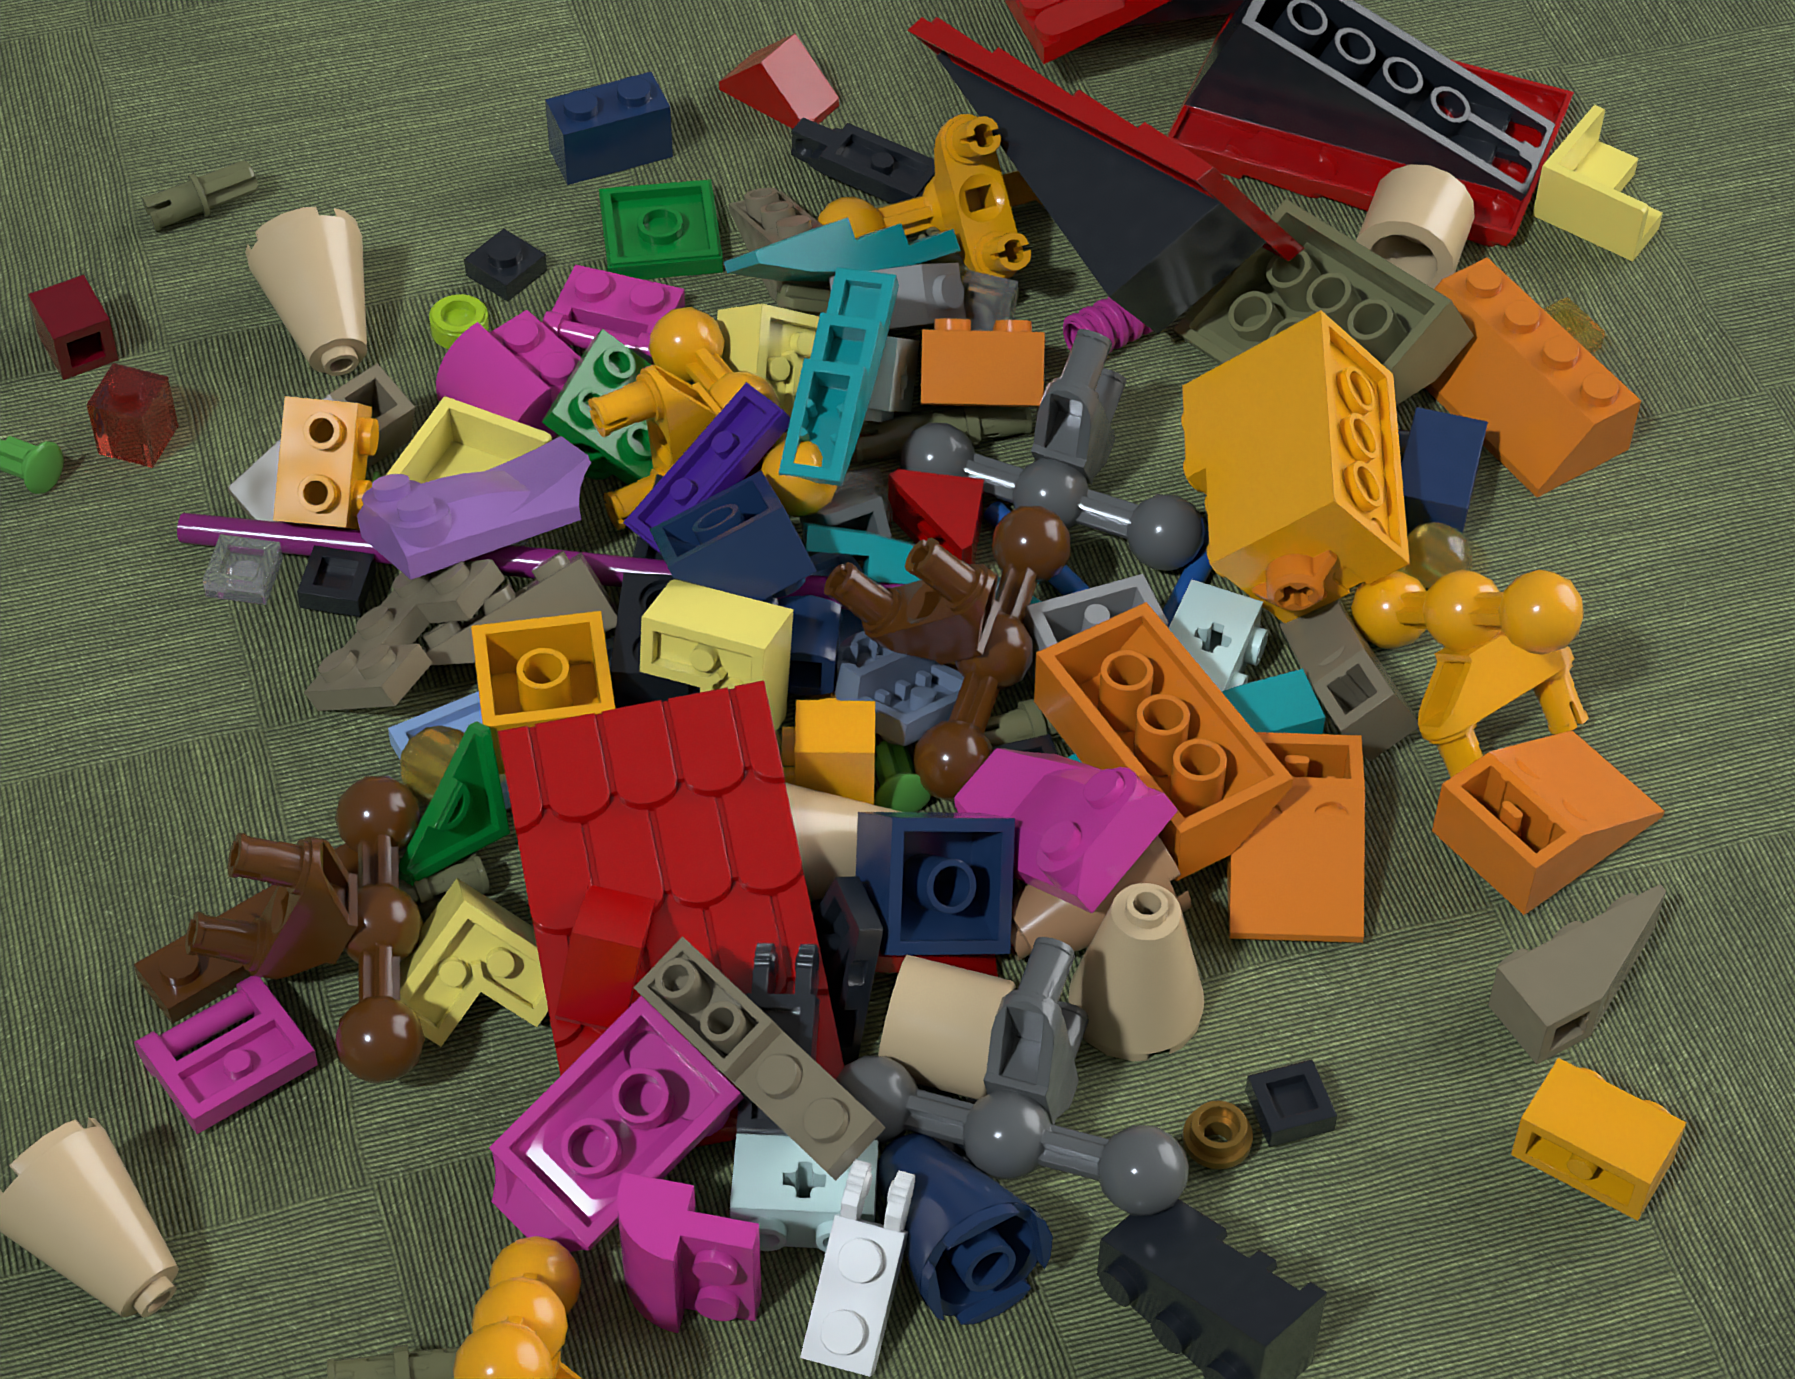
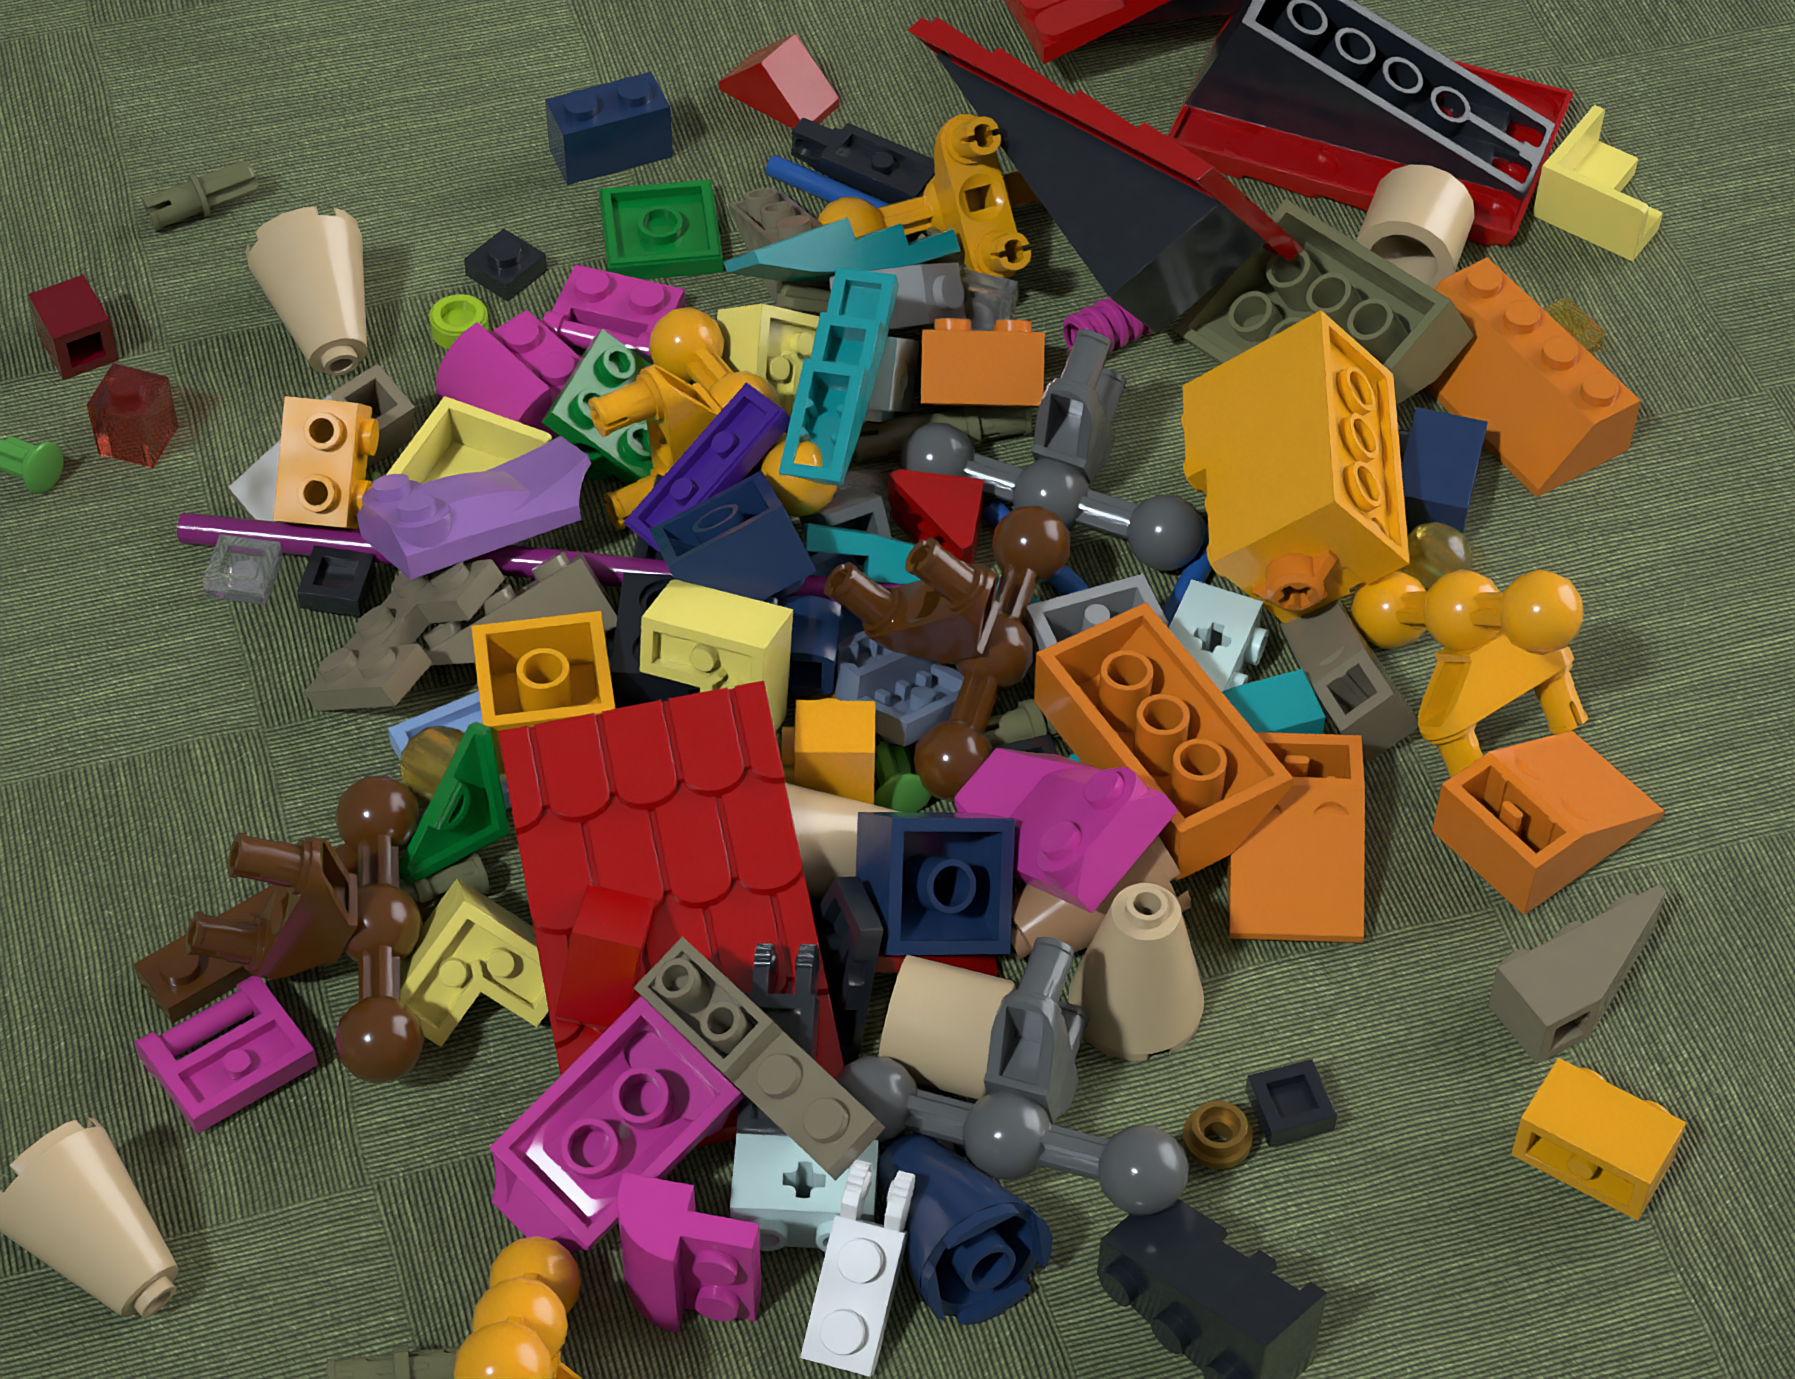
none -> blue bar [766,155,917,238]

